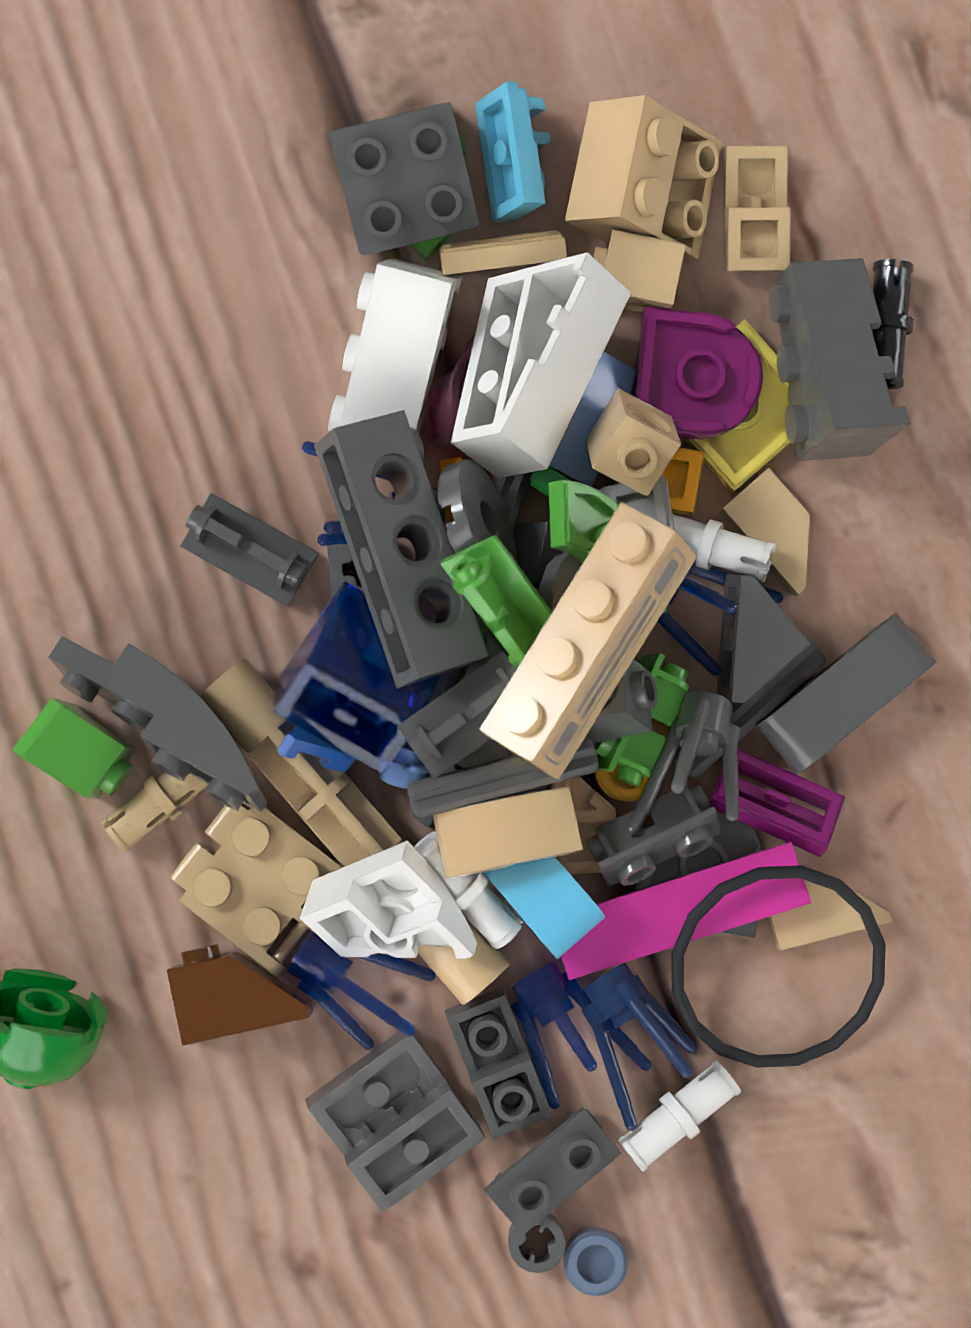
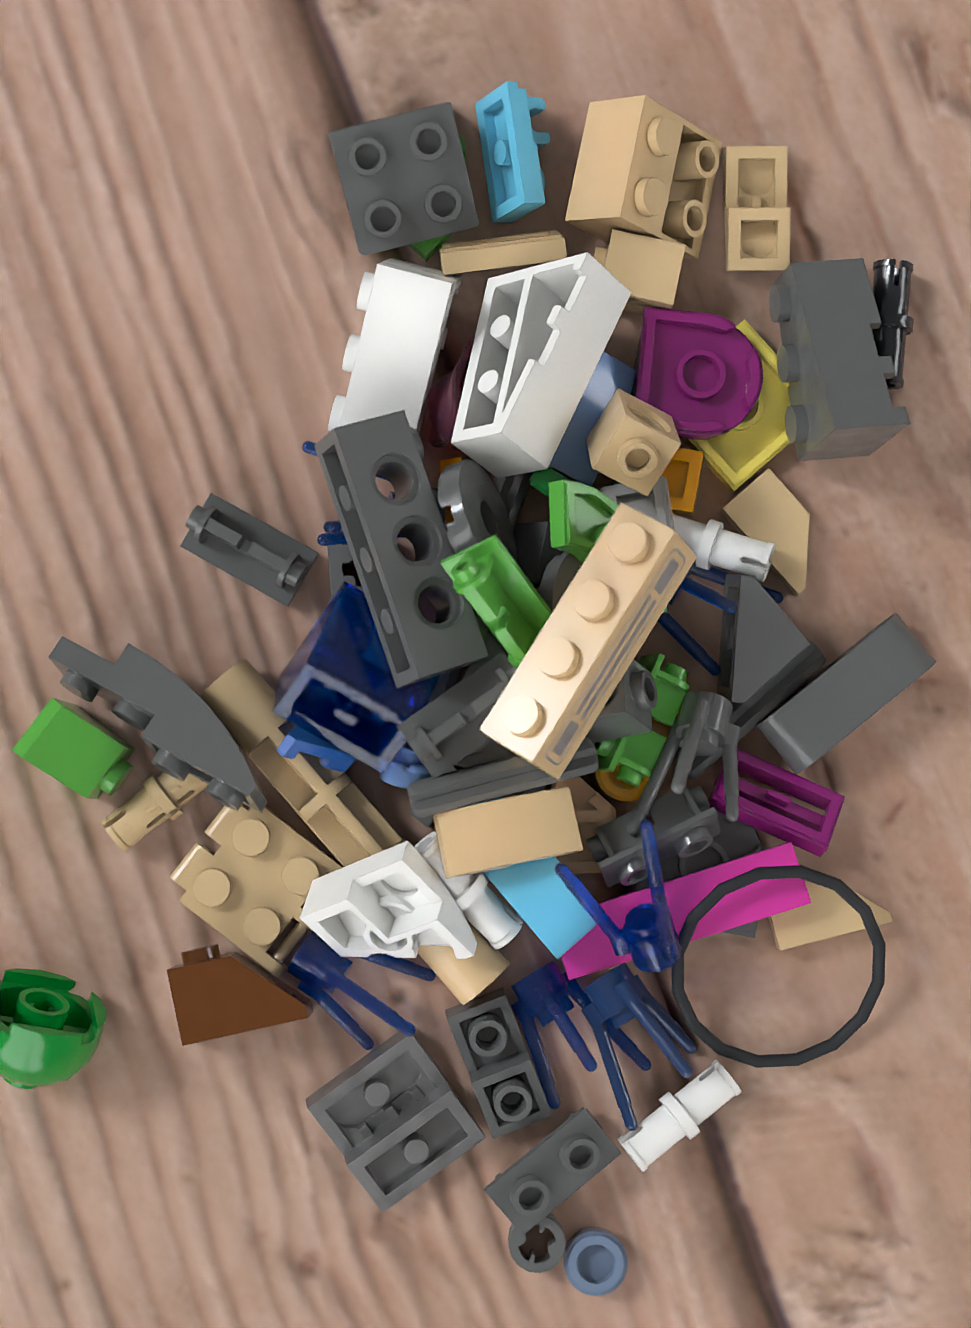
none -> clear blue plant [555,819,682,972]

